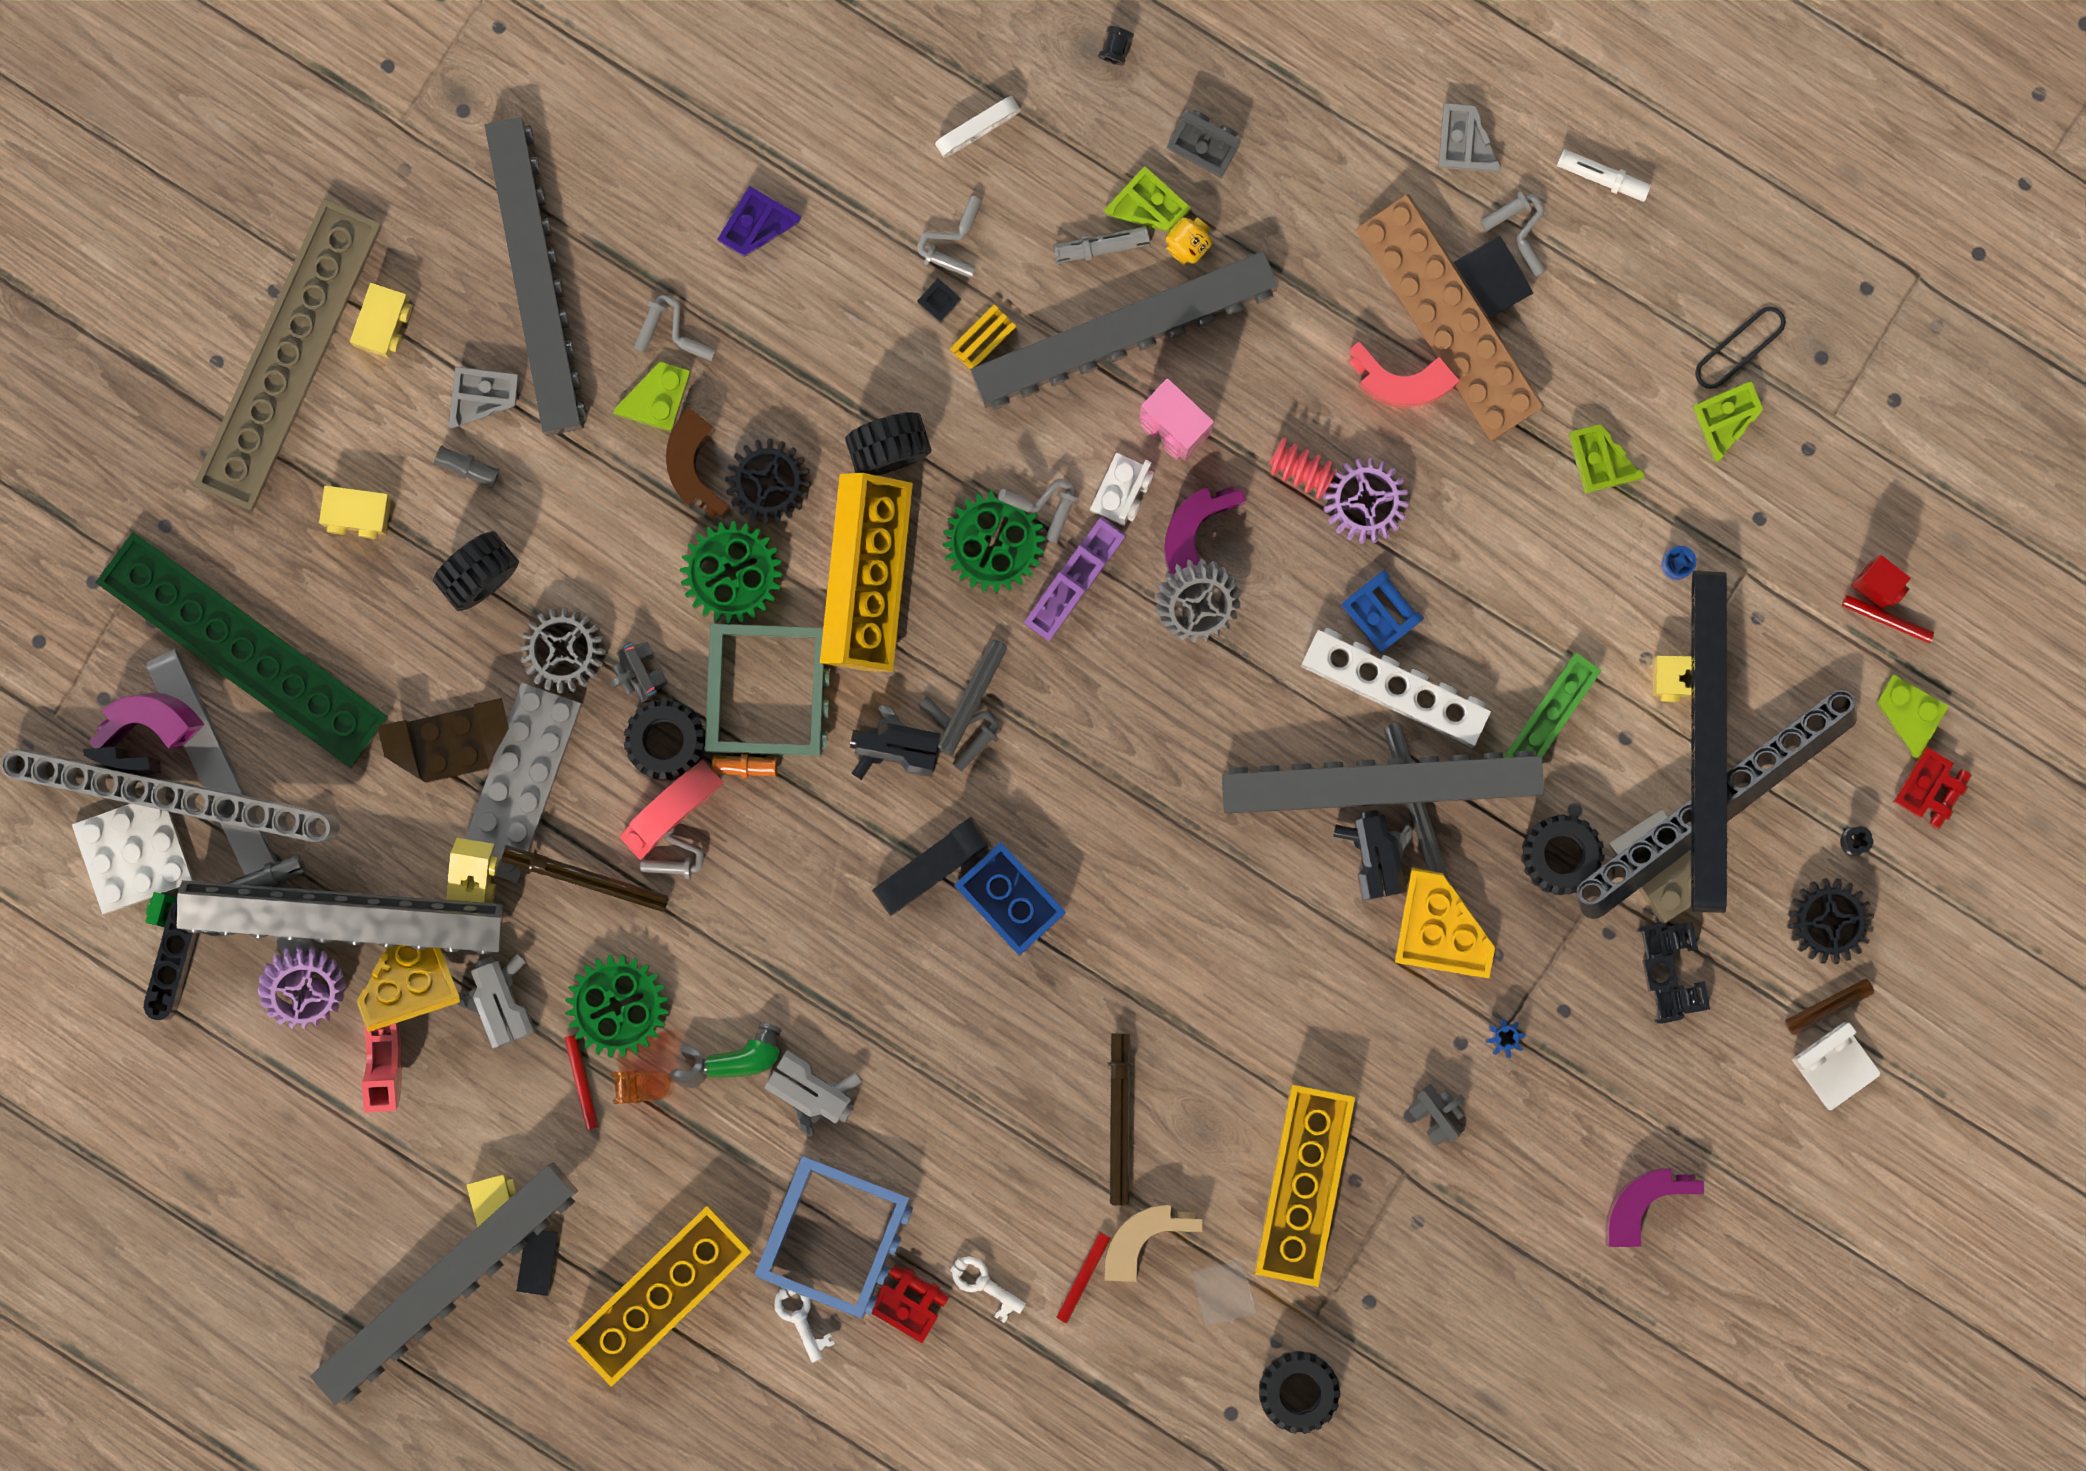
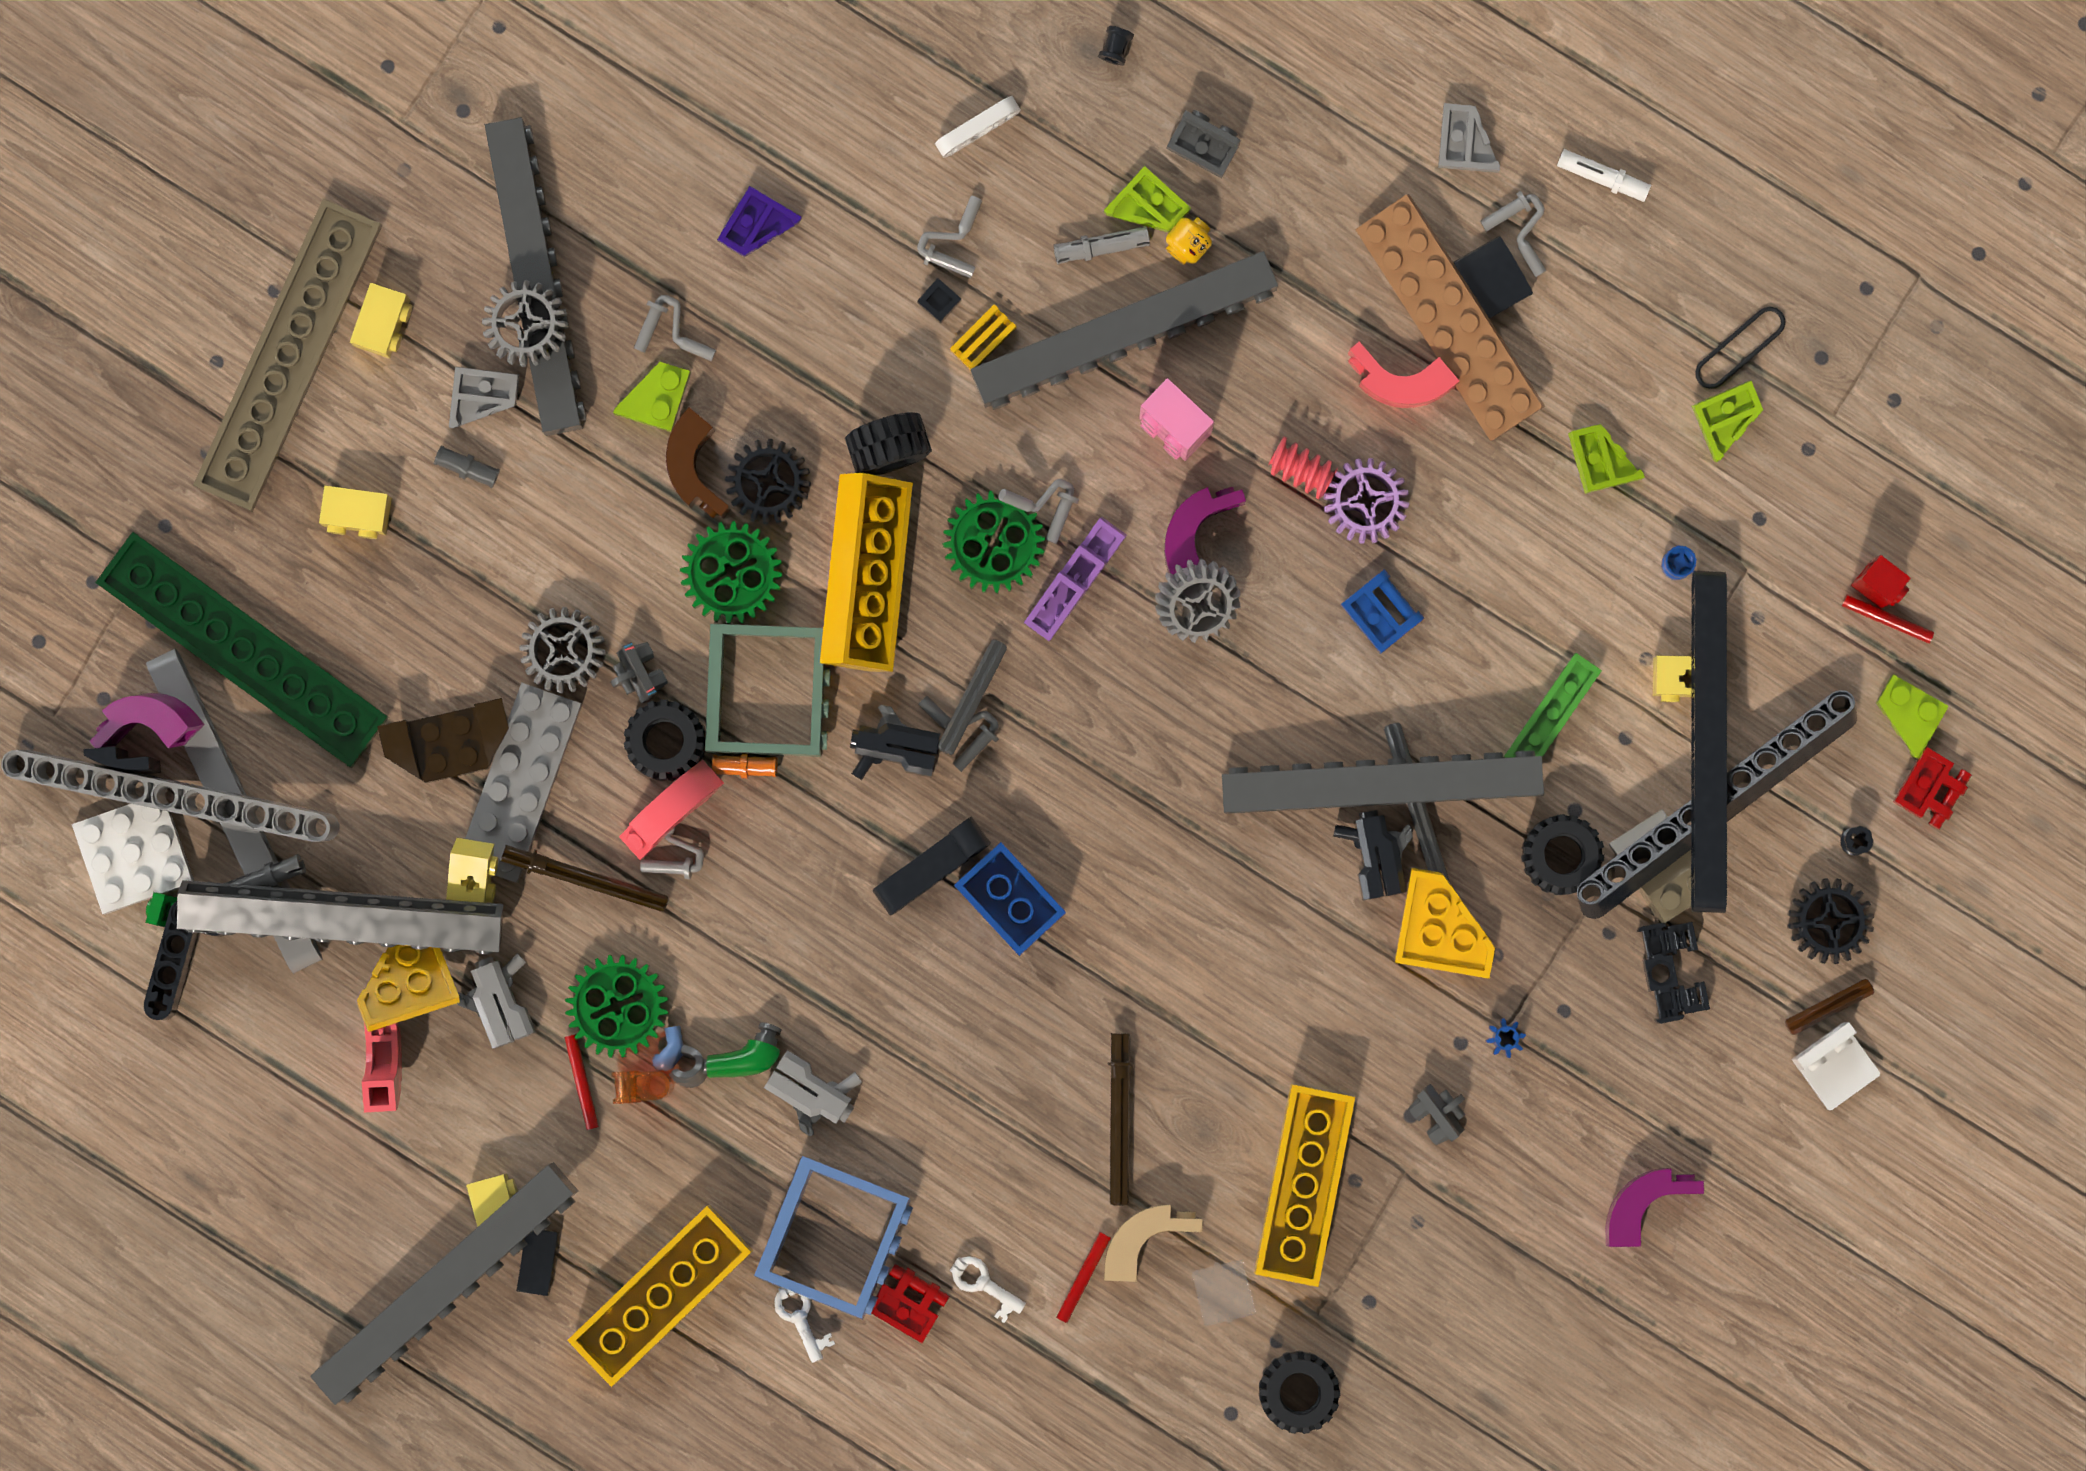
lavender gear [258,945,346,1030] -> none
black tyre [433,531,519,611] -> none
white bracket [1090,453,1154,526] -> none
white brick [1300,628,1491,748] -> none
none -> light grey gear [482,280,568,367]
none -> medium blue arm [652,1026,683,1071]

